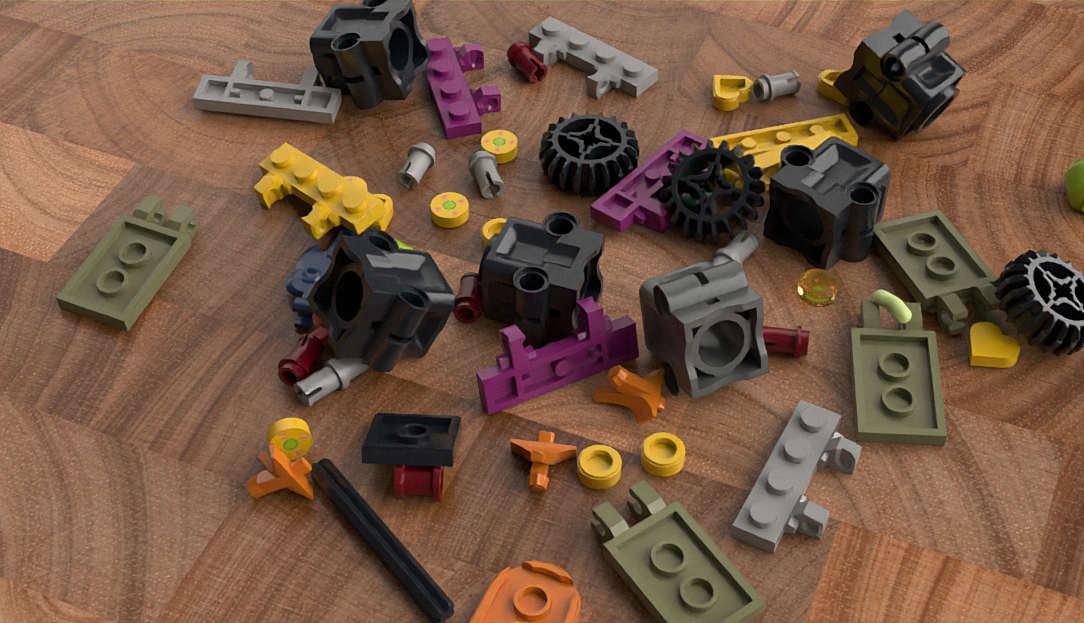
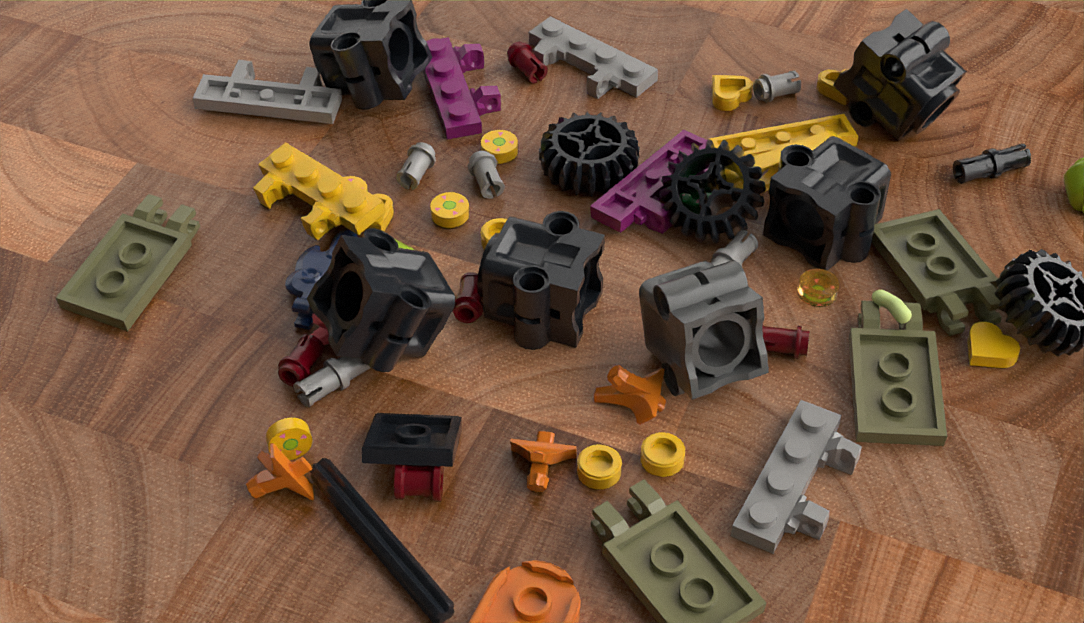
magenta hinge [476,296,639,415] -> none
none -> black pin [952,143,1031,184]

